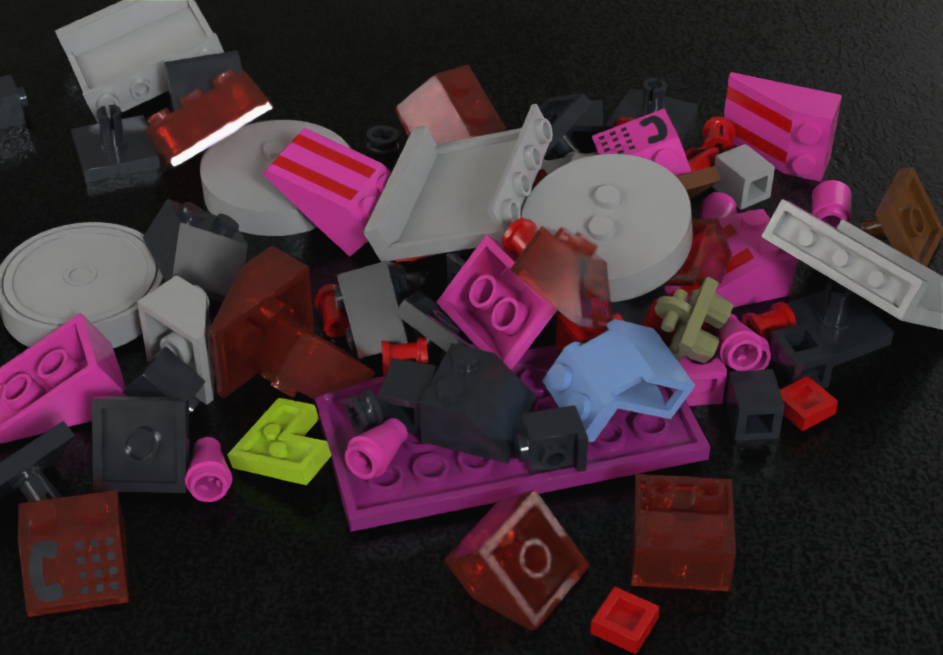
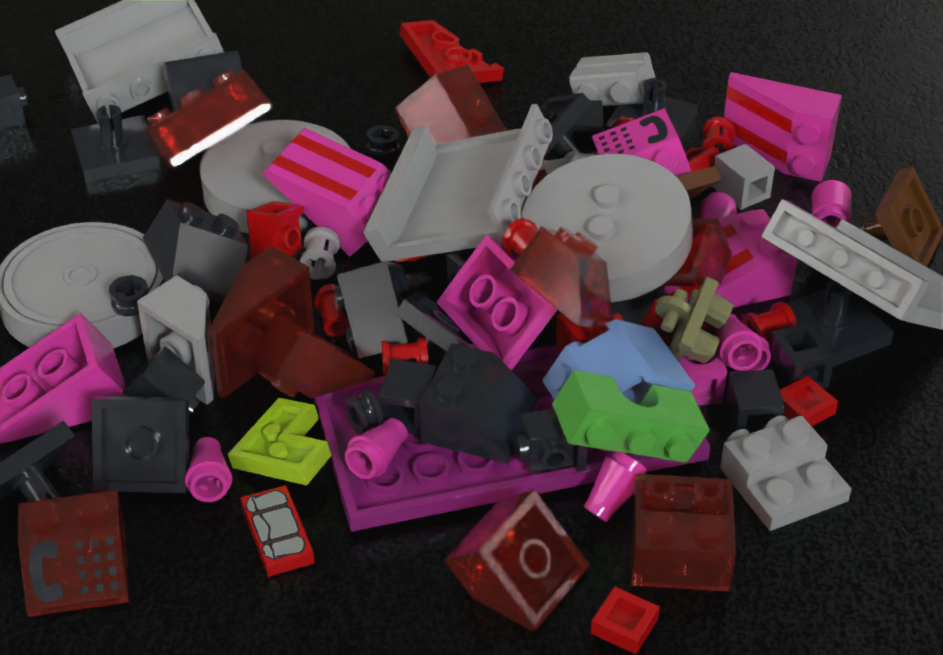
none -> black bush [109,275,148,317]
none -> tile [241,485,314,577]
none -> red brick [246,201,304,266]
none -> light grey bush [299,227,340,280]
none -> red wing [400,20,504,87]
none -> bright green arch [552,370,710,463]
none -> light grey brick [569,52,655,106]
none -> dark pink cone [583,451,647,522]
none -> light grey plate [720,415,851,531]

